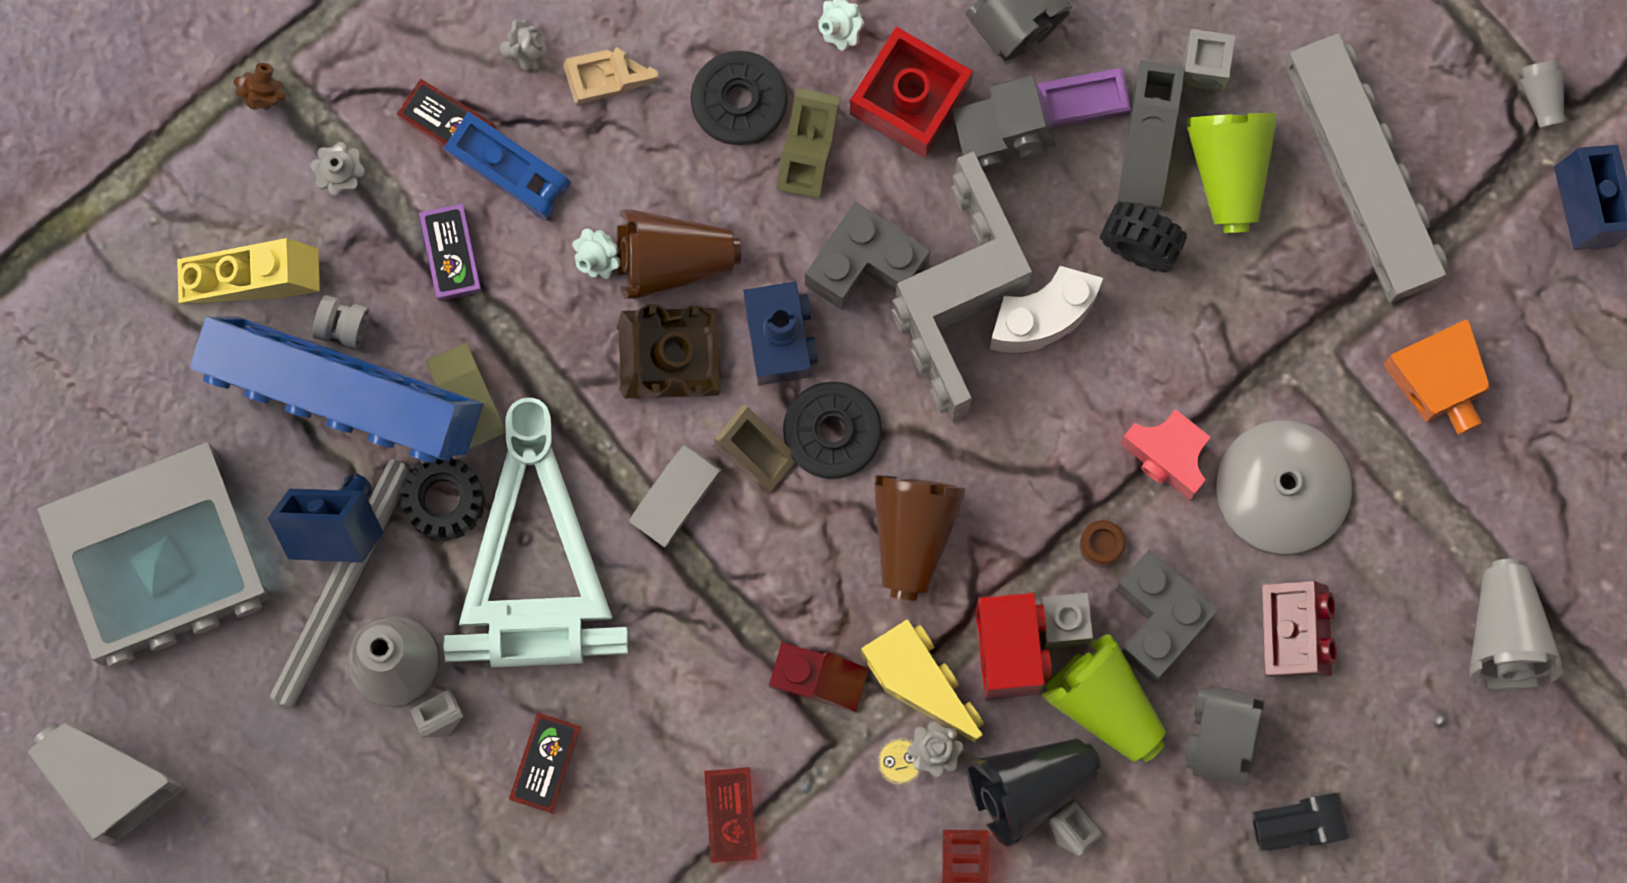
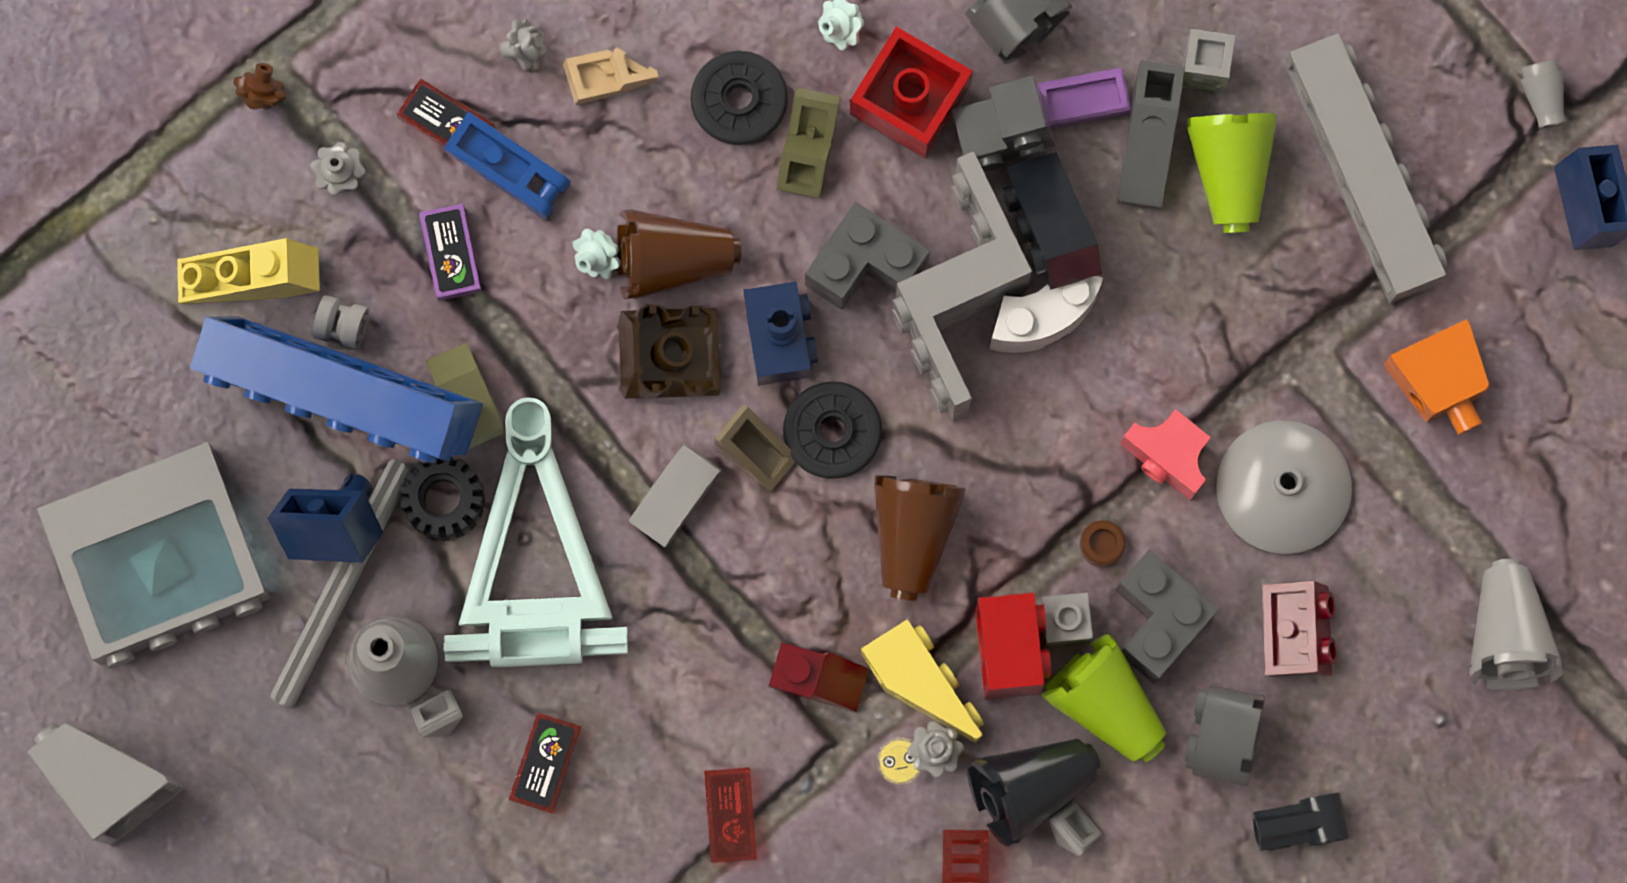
black tyre [1100,202,1187,273] -> none
none -> black brick [1002,152,1102,290]

